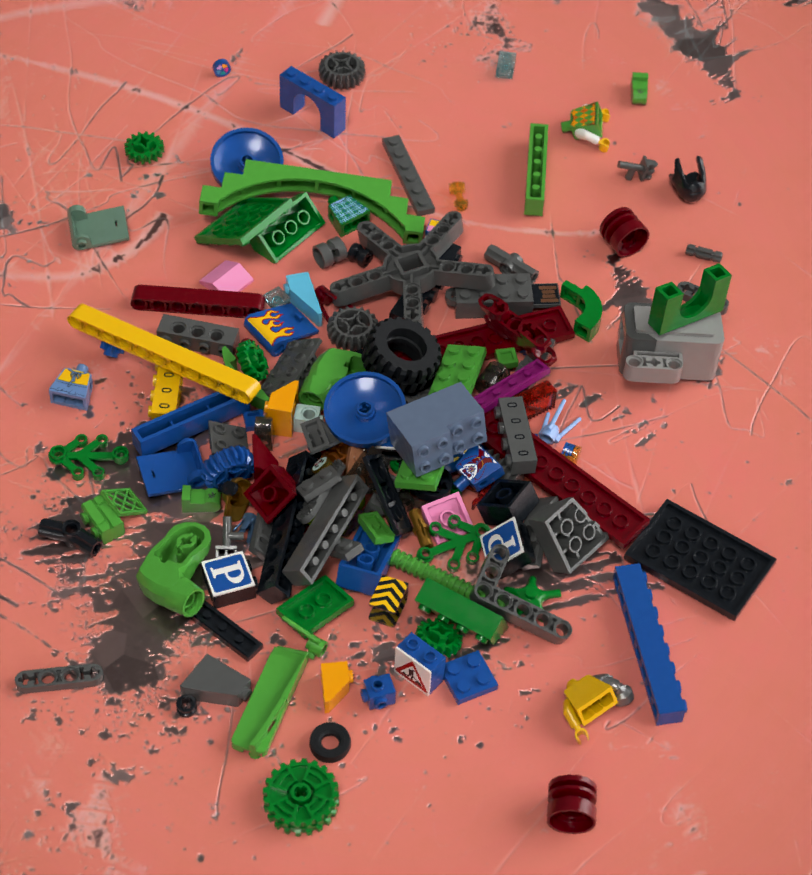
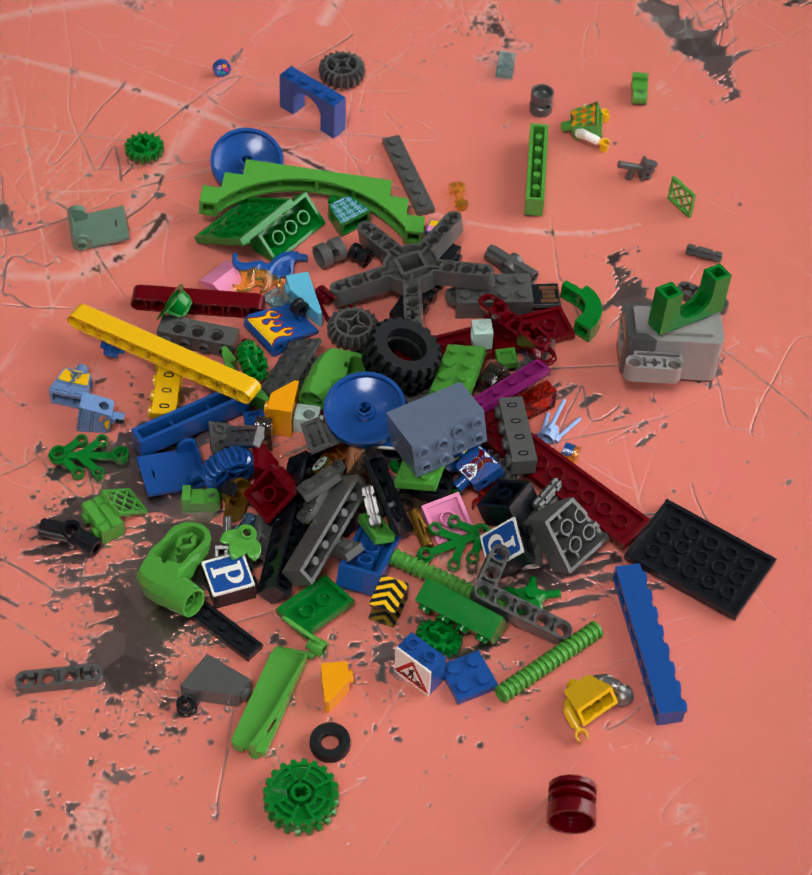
blue brick [360,673,396,710] -> none
dark red wheel [599,207,650,257] -> none
black hair [669,156,706,202] -> none
none -> medium blue torso [76,392,125,433]
none -> green piece [156,284,192,320]
none -> bright green plate [220,524,261,561]
none -> dark grey plate [223,425,265,448]
none -> piece [232,251,308,294]
none -> black bush [290,297,309,317]
none -> axle [361,485,382,527]
none -> light aqua brick [470,319,494,349]
none -> bright green piece [495,621,603,703]
none -> dark grey wheel [529,84,554,118]
none -> dark grey axle [532,478,562,511]
none -> bright green window [667,176,696,218]

